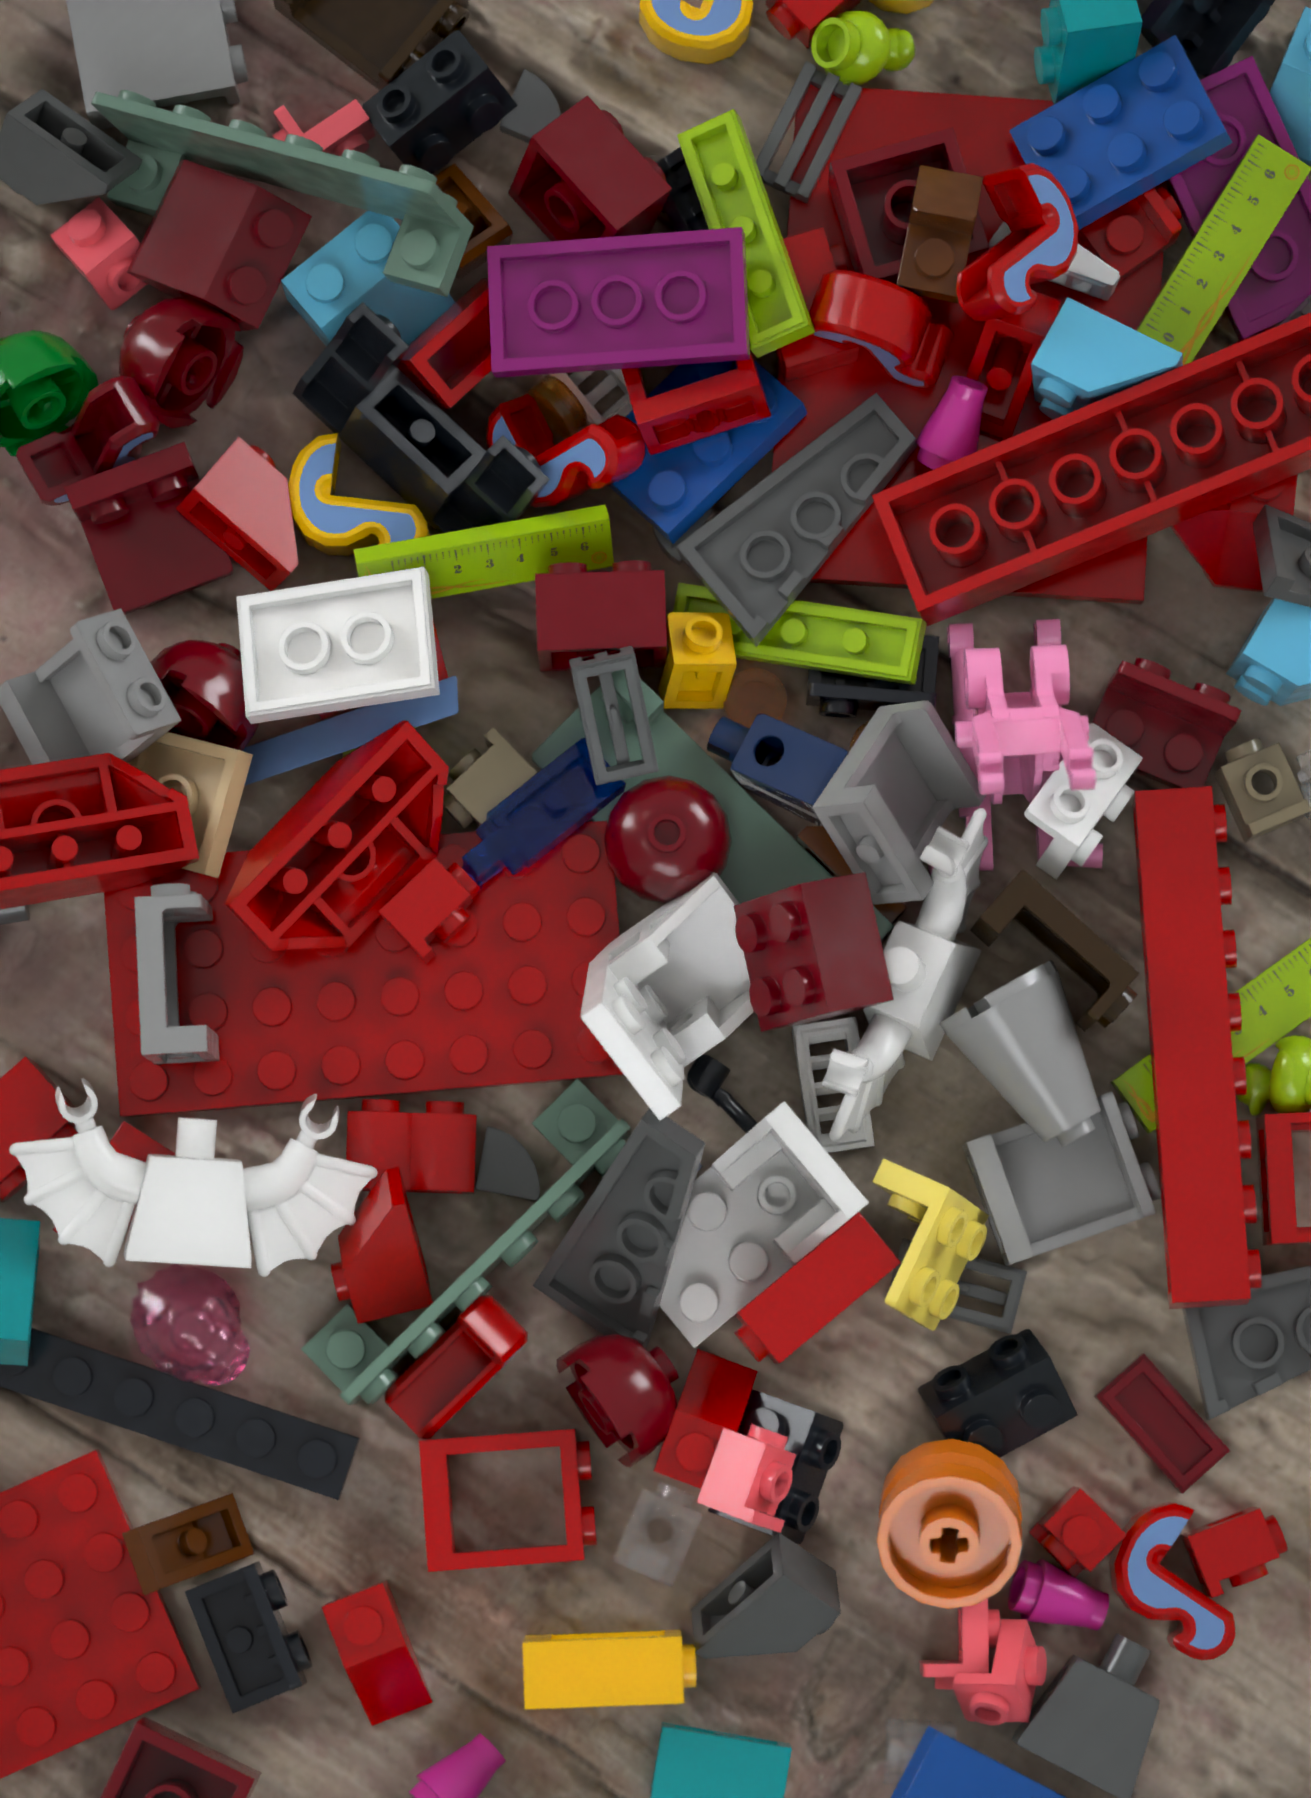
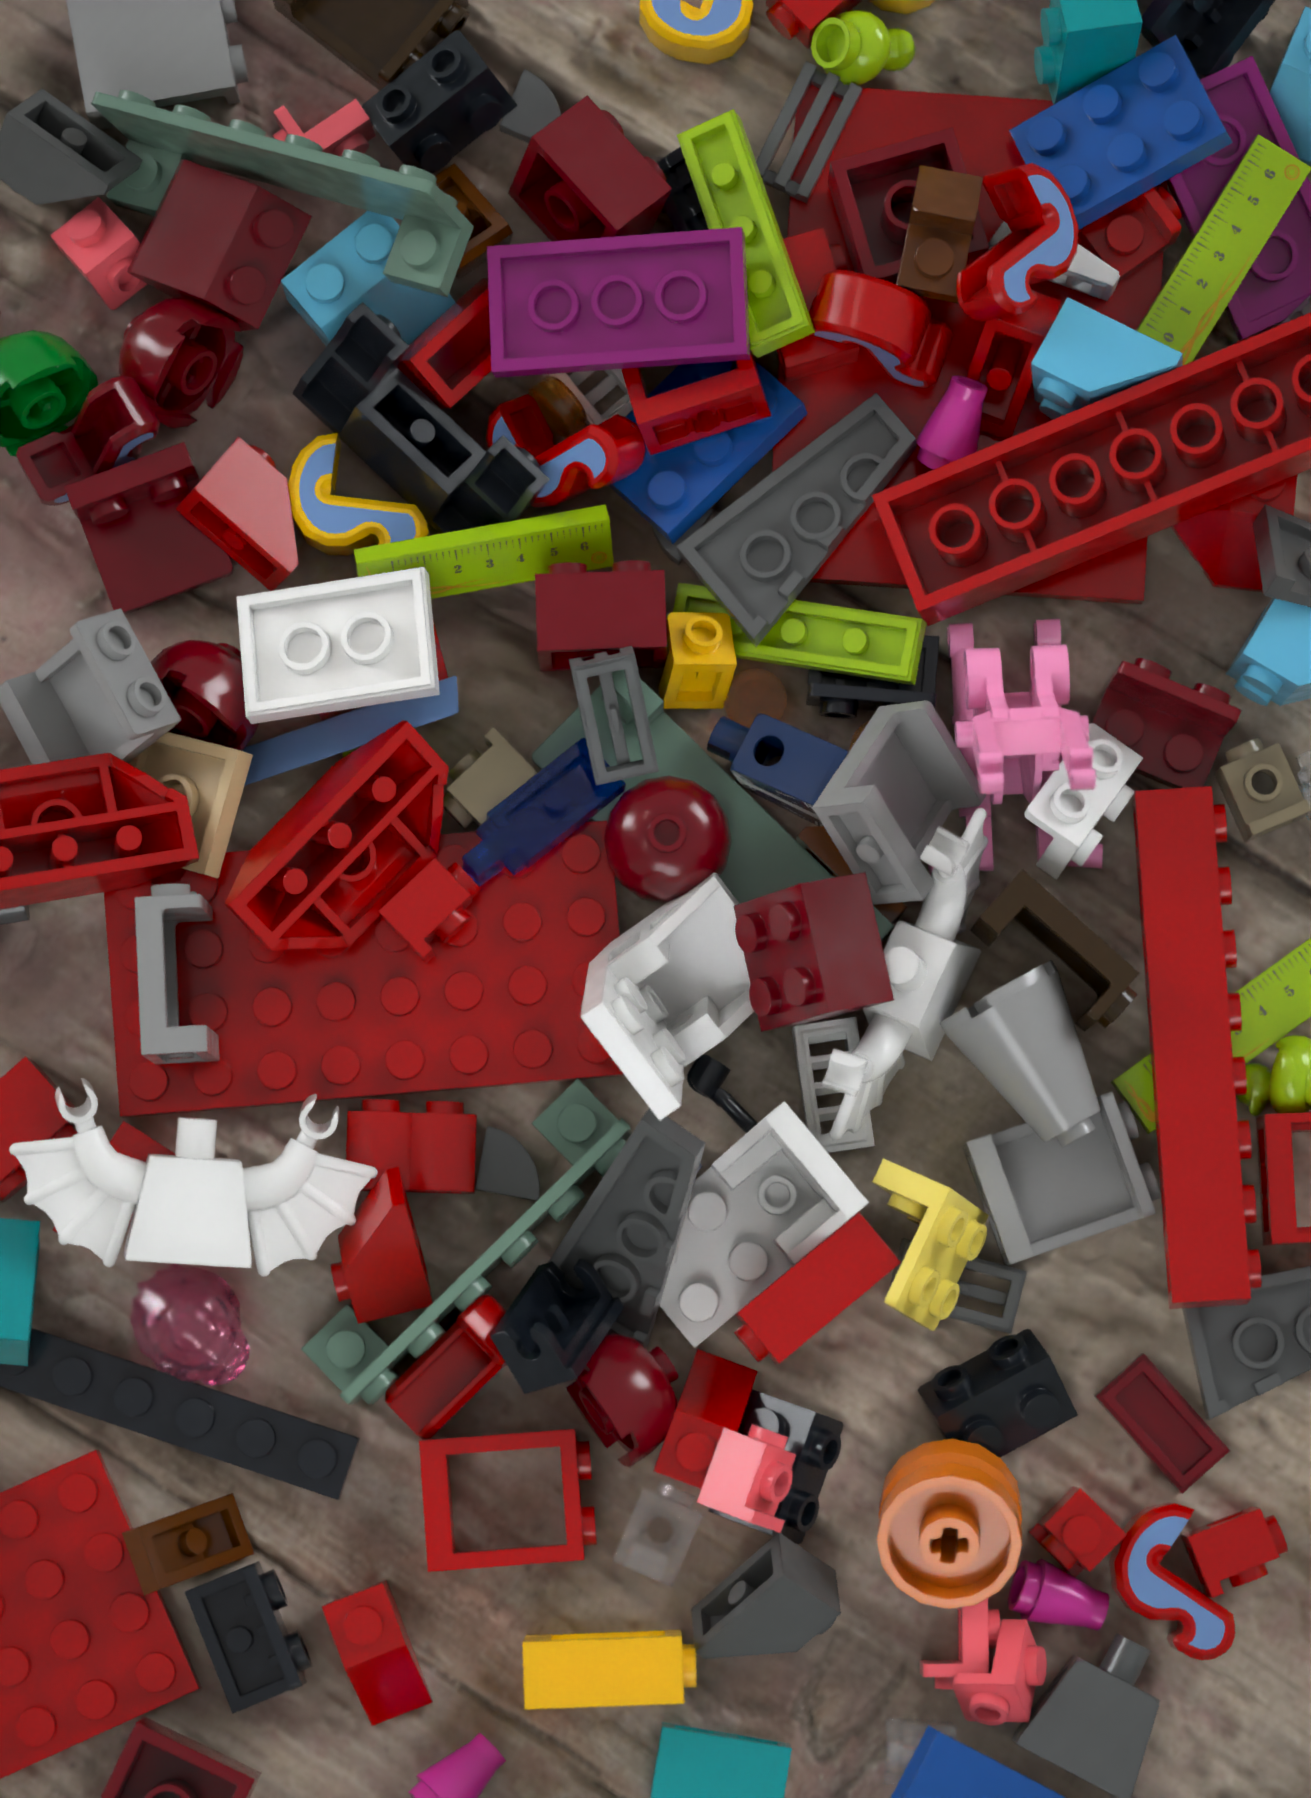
none -> black hinge [490,1259,624,1394]

